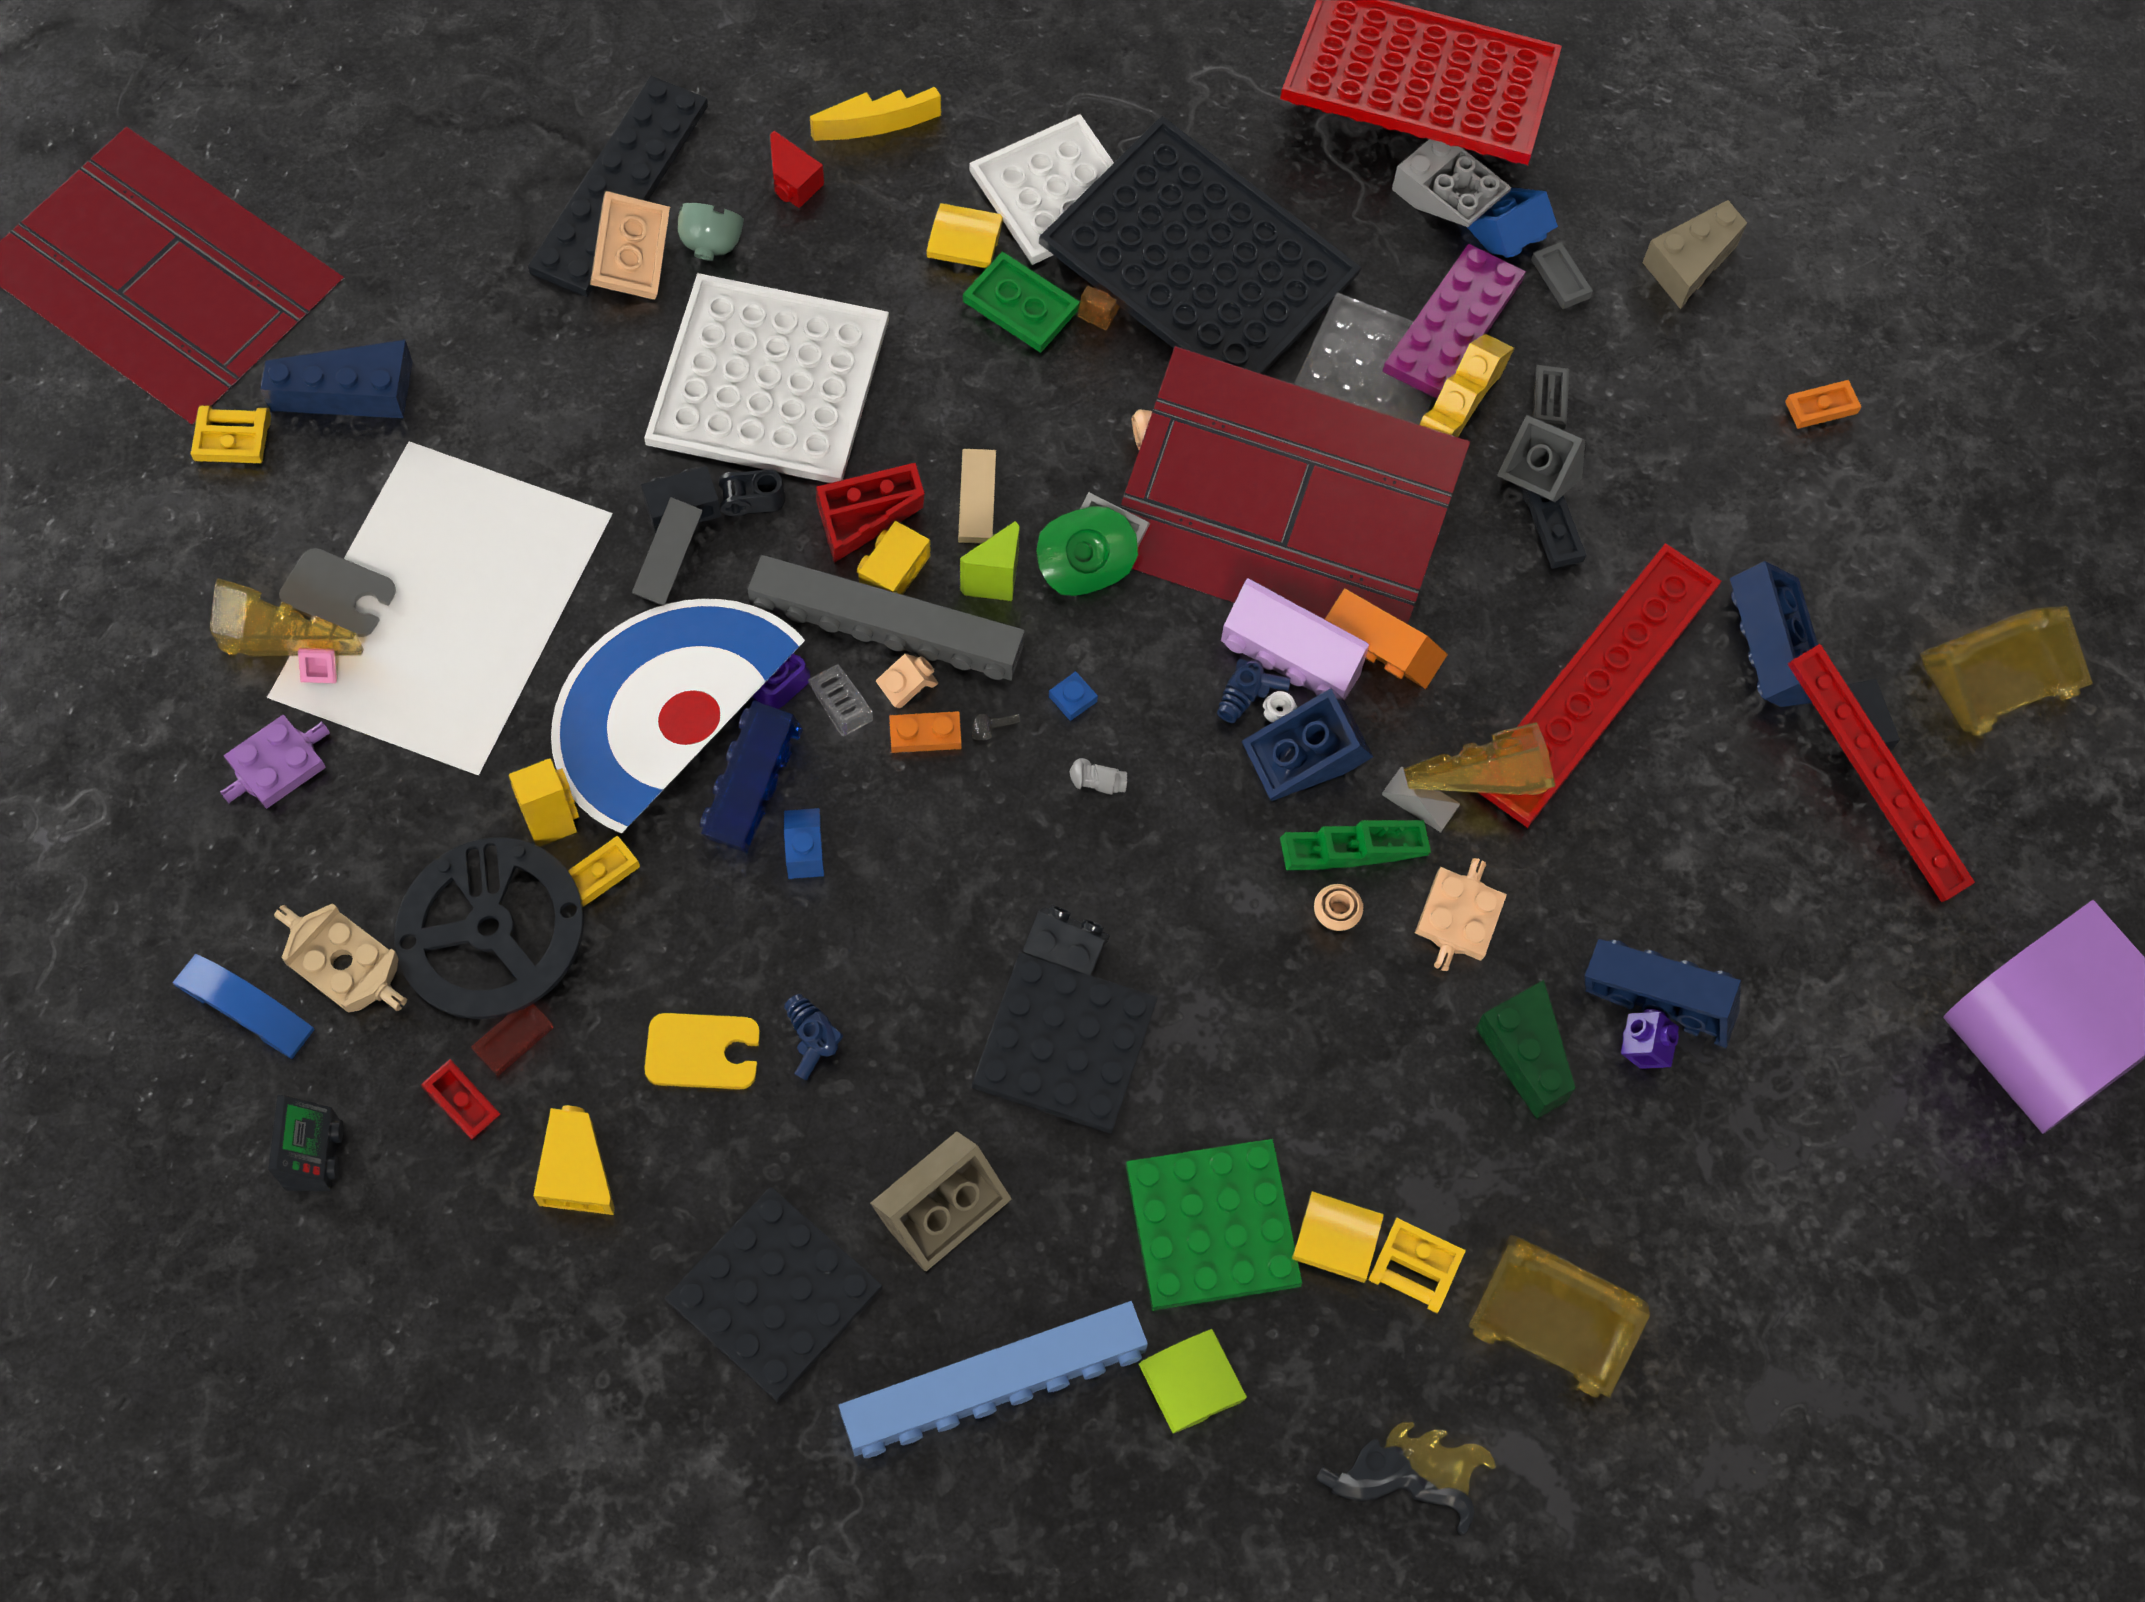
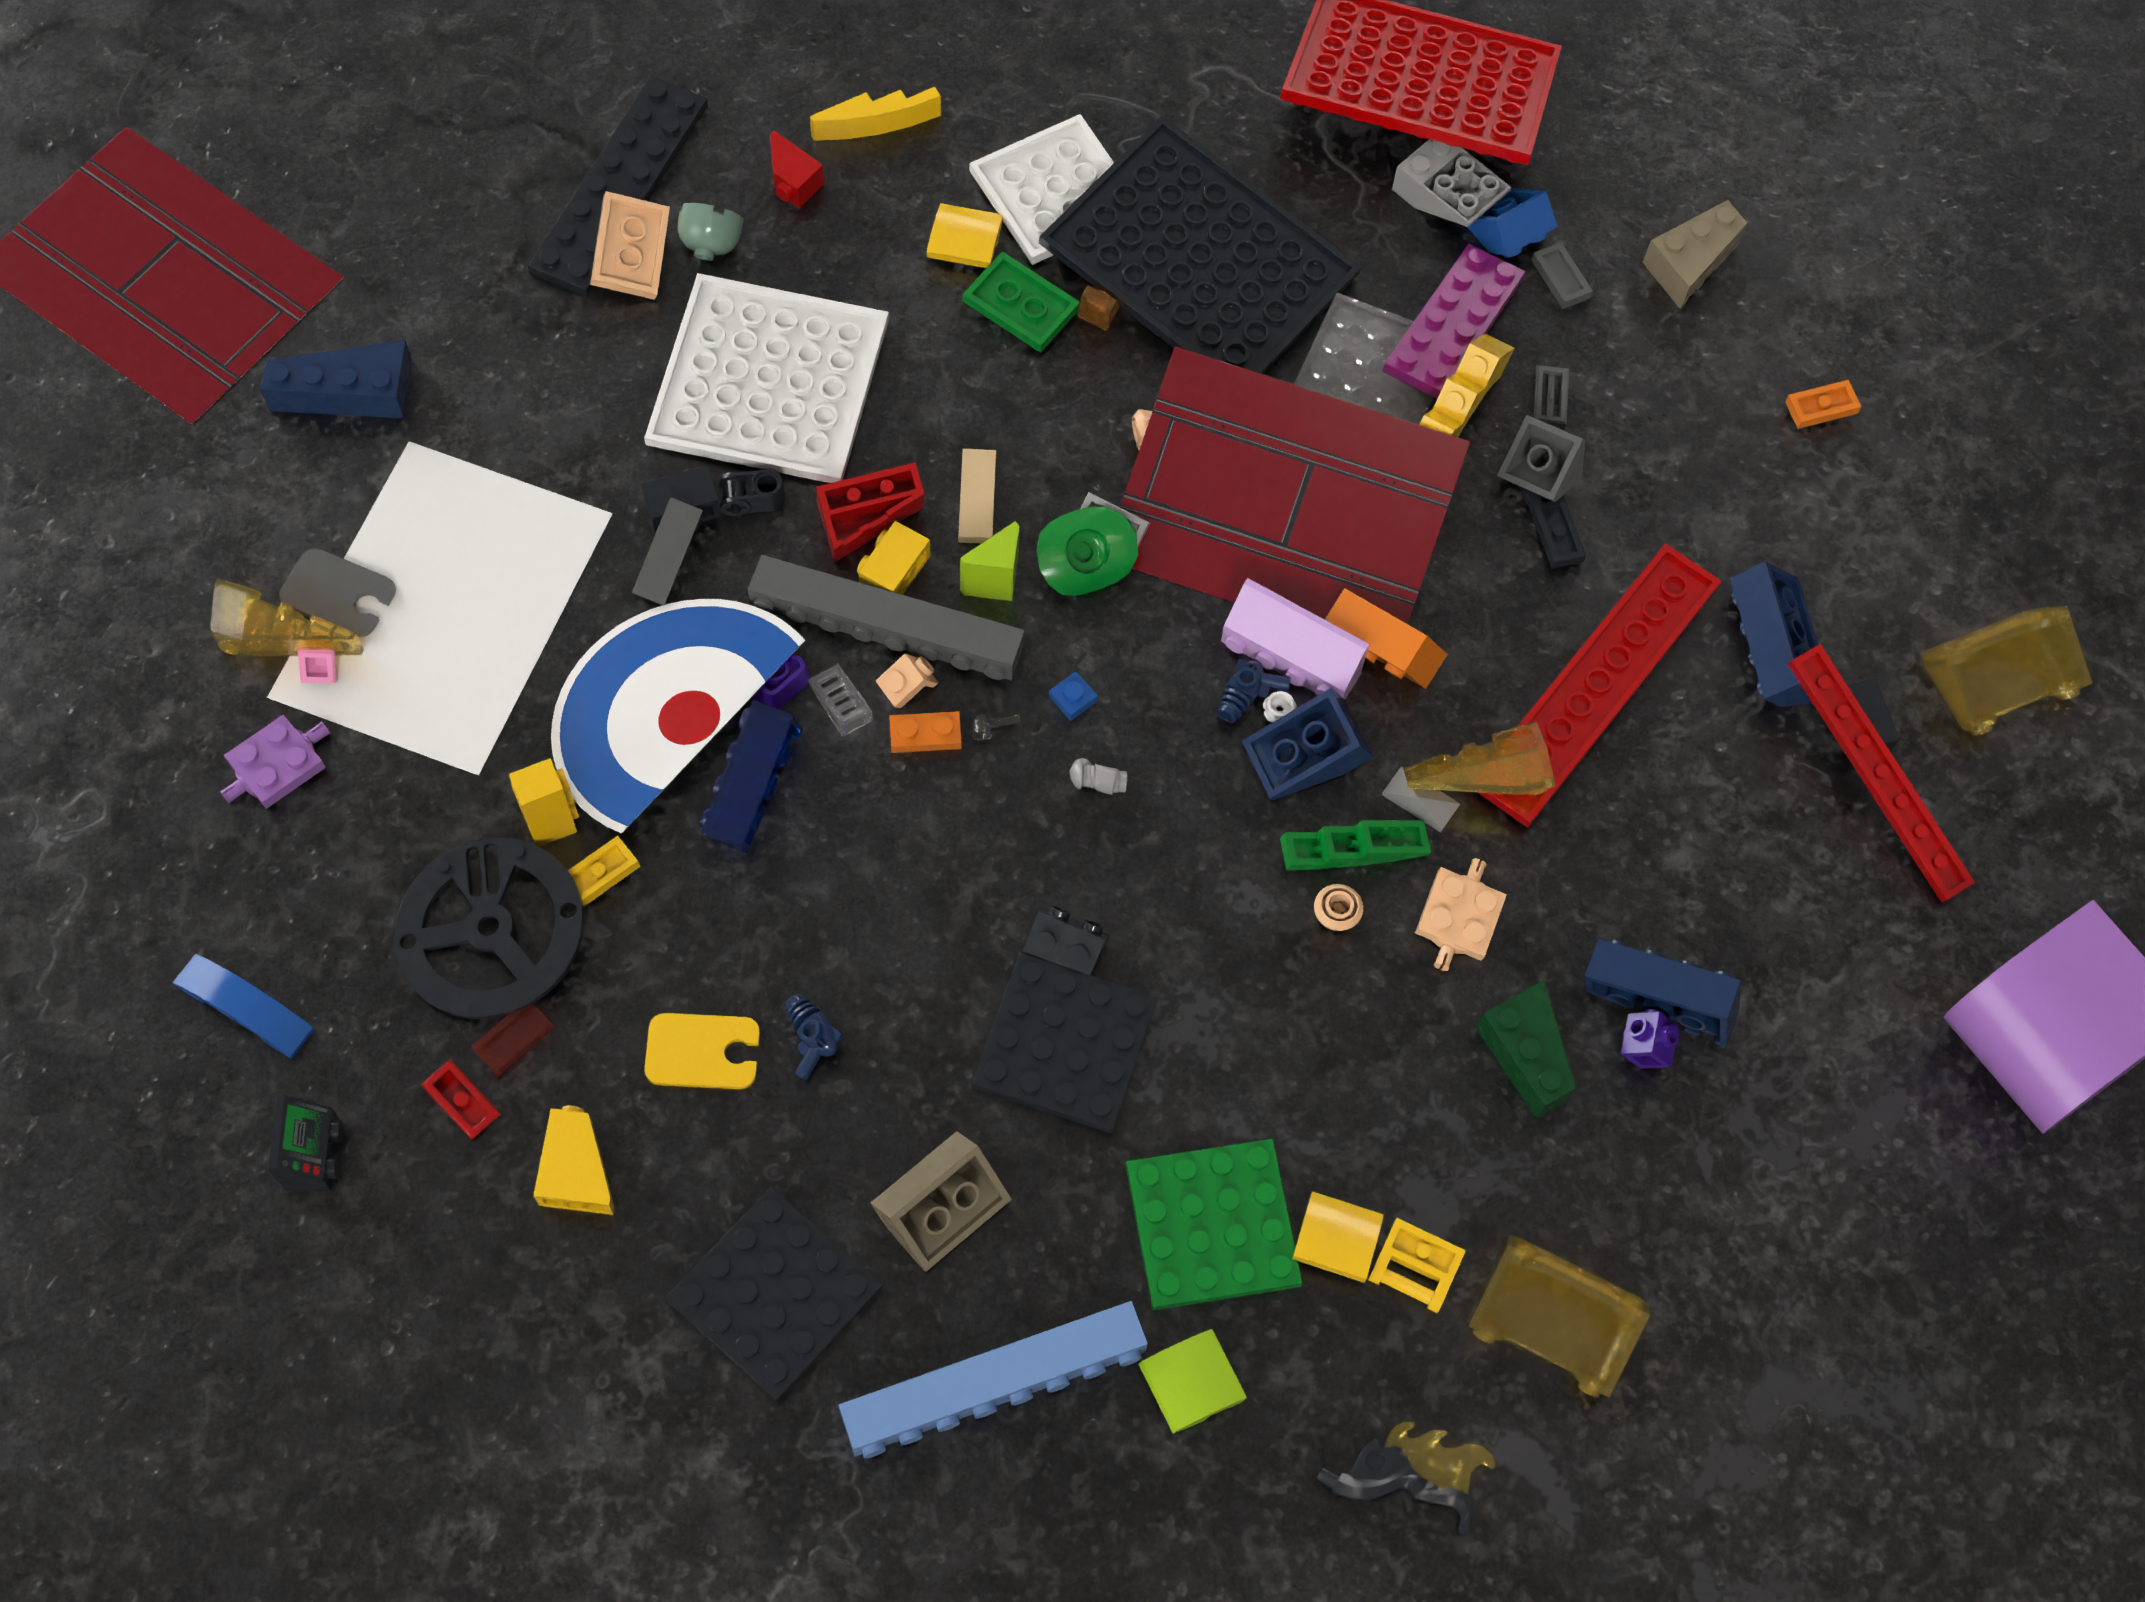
yellow plate [191,406,271,463] -> none
tan plate [274,903,407,1013] -> none
blue slope [784,808,824,879] -> none

